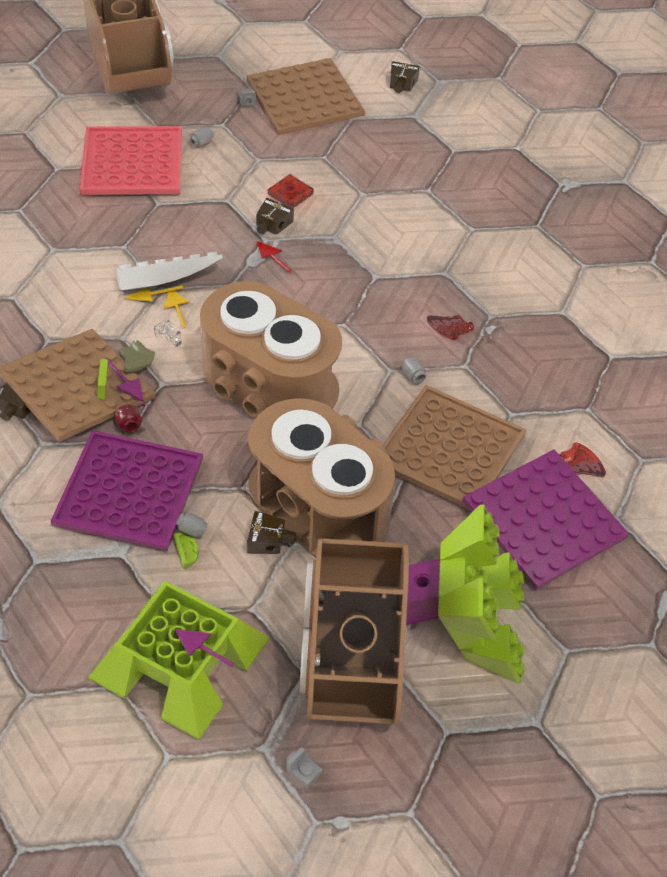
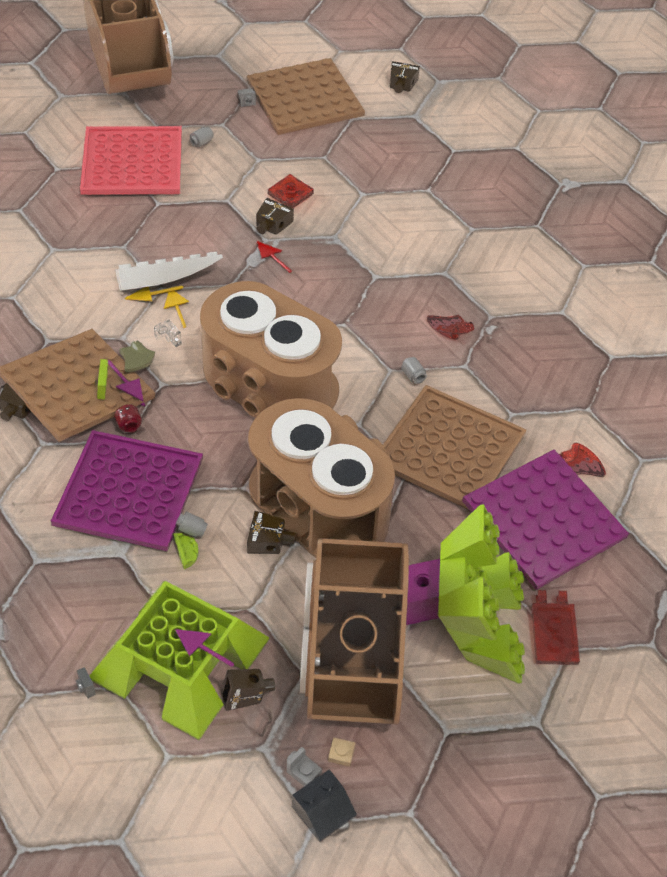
none -> dark grey plate [75,667,96,698]
none -> dark brown torso [221,669,275,711]
none -> black slope [292,769,357,842]
none -> tan plate [328,738,355,767]
none -> clear red tile [531,590,580,665]

